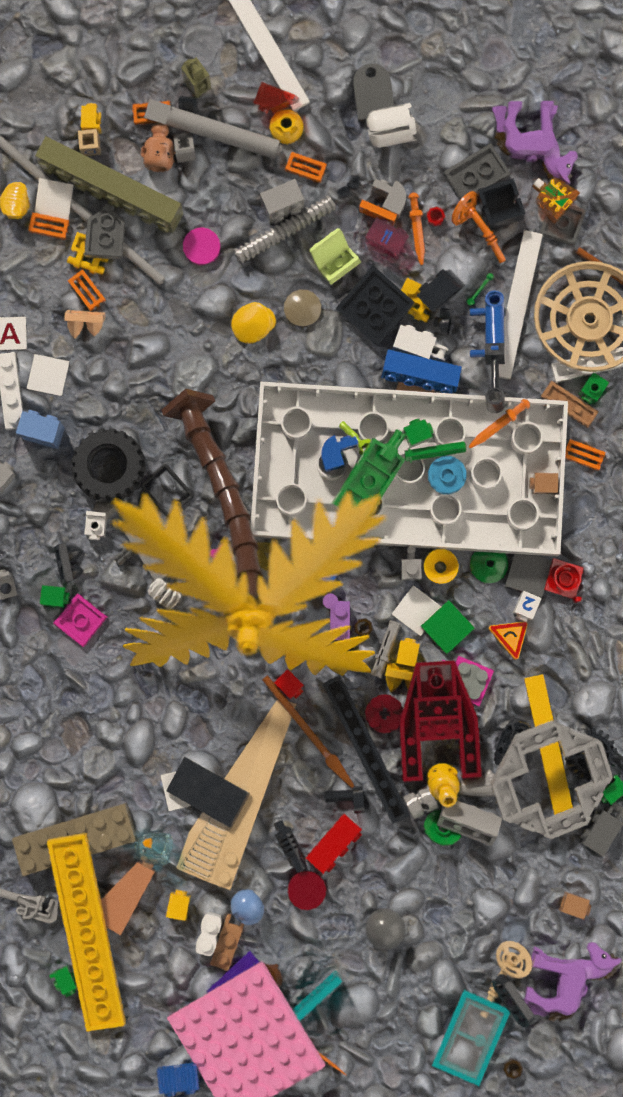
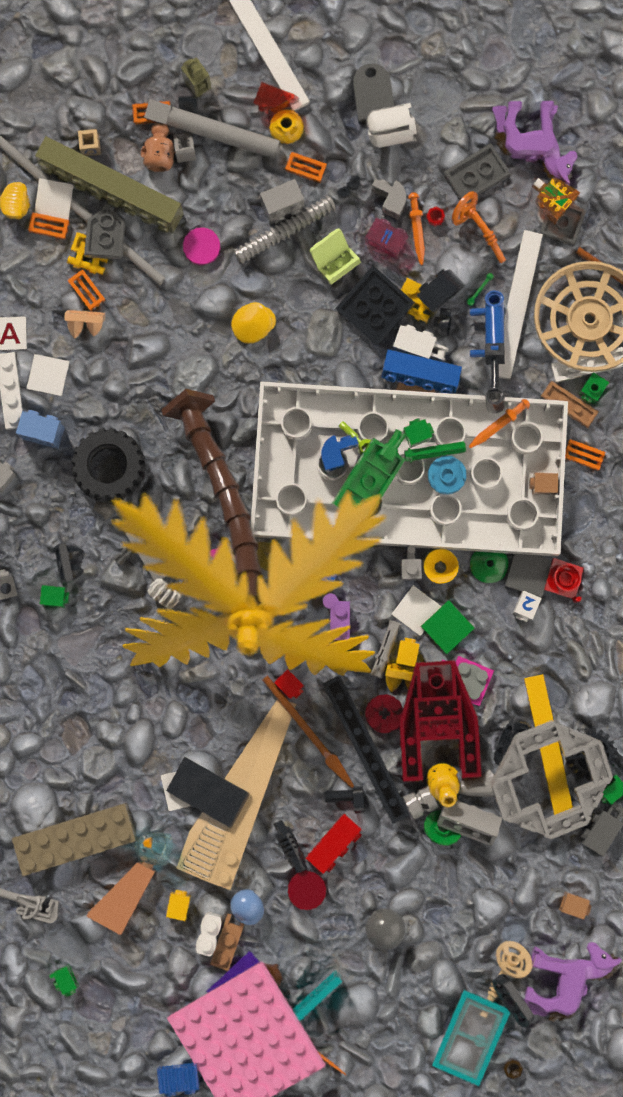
yellow plate [47,833,126,1032] -> none
dark pink tile [53,593,108,647] -> none
yellow brick [81,103,102,134] -> none
white brick [84,511,108,540] -> none
black piece [141,464,194,517] -> none
dark tan dish [284,289,321,326] -> none
dark brown tile [354,618,373,636] -> none
orange tile [359,200,397,226] -> none
black piece [477,178,526,230] -> none
piece [489,622,528,660] -> none

